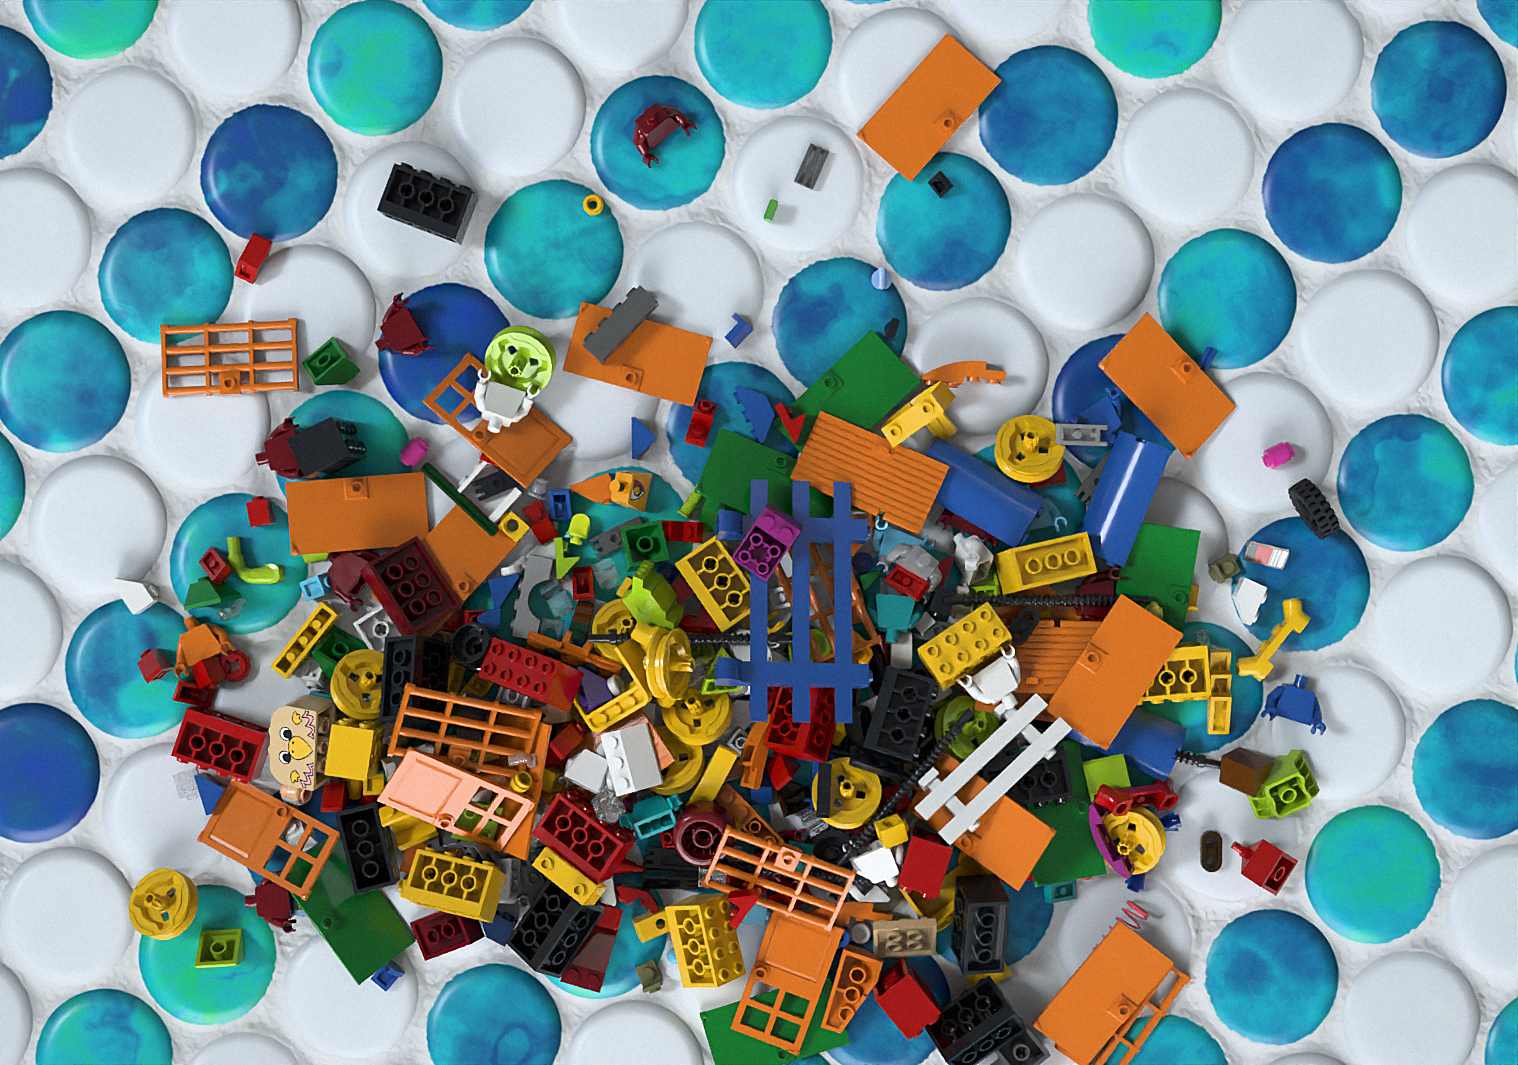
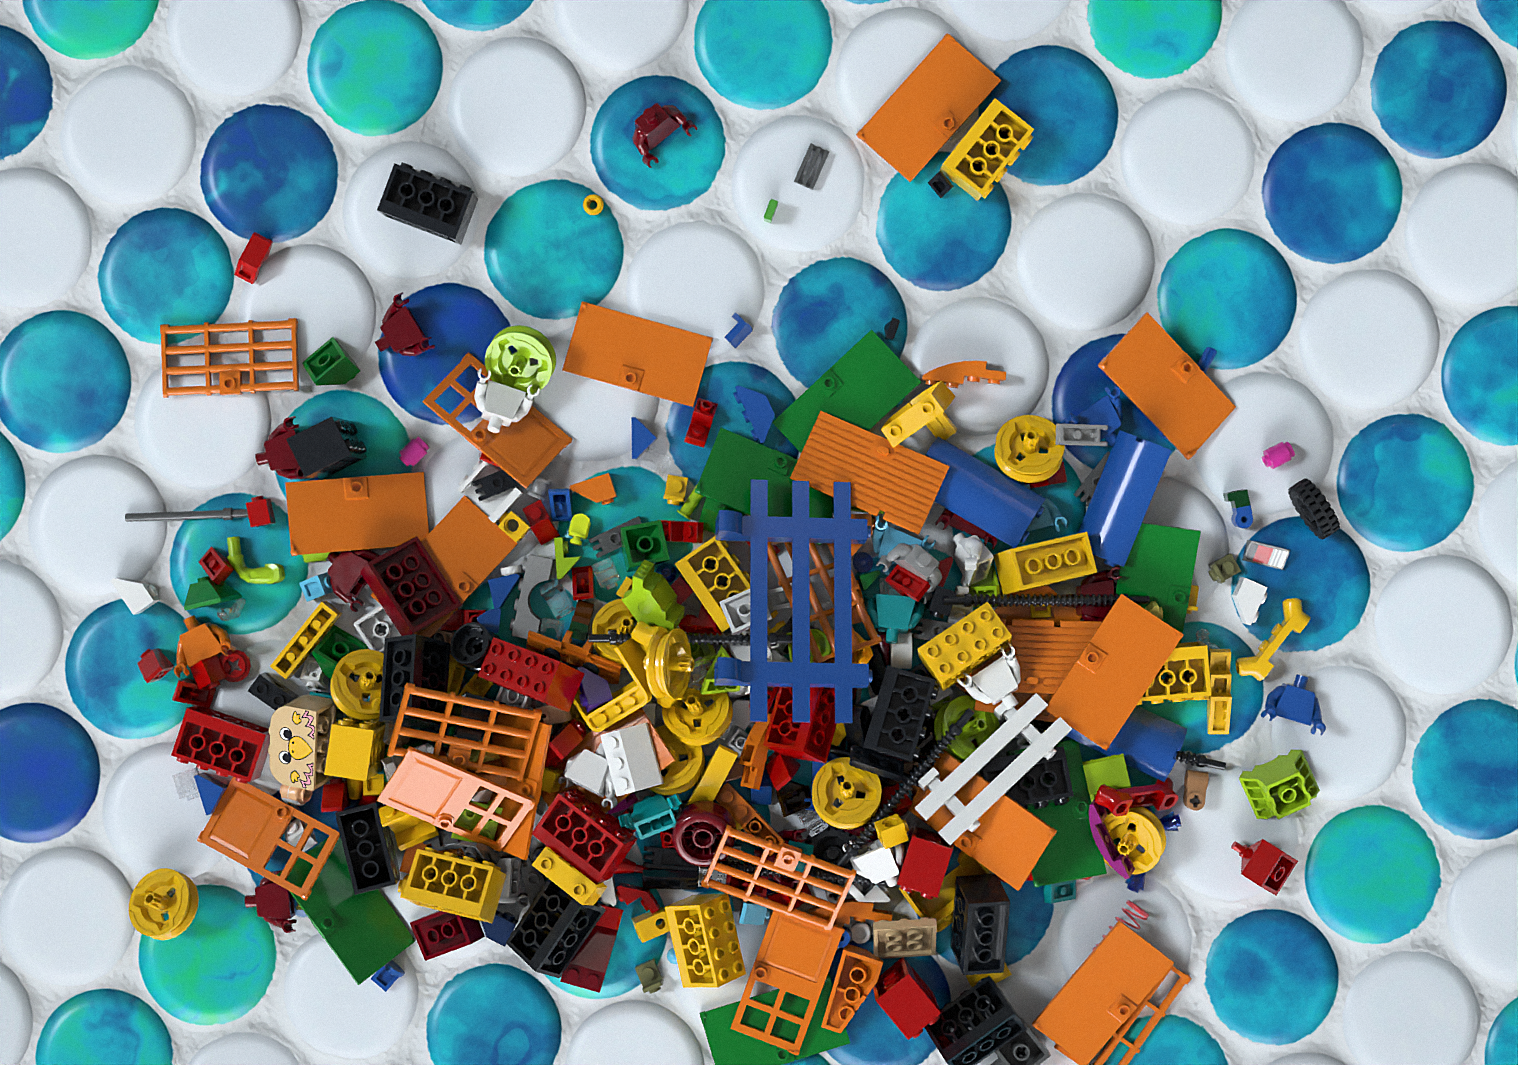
lime slope [195,928,244,968] -> none
dark green axle [421,462,499,537] -> none
clear arm [508,753,538,768] -> none
yellow cone [508,771,532,794] -> none
dark grey brick [583,286,659,365] -> none
clear brick [591,787,626,825] -> none
white tile [607,675,626,697] -> none
light orange torso [610,470,652,512] -> none
red slope [727,888,762,929] -> none
magenta slope [731,502,804,581] -> none
red slope [774,402,807,444] -> none
black piece [816,763,832,818] -> none
light blue plate [871,268,892,290] -> none
white sticker [915,611,935,634] -> none
black plate [1008,607,1040,646] -> none
dark brown plate [1200,830,1222,872] -> none
reddish brown slope [1219,747,1275,798] -> none
none -> dark grey bar [125,508,248,522]
none -> black brick [248,672,298,711]
none -> yellow bracket [663,475,688,505]
none -> white slope [719,589,772,636]
none -> yellow brick [939,98,1034,201]
none -> medium nougat piece [1183,770,1209,811]
none -> leg [1223,489,1253,528]

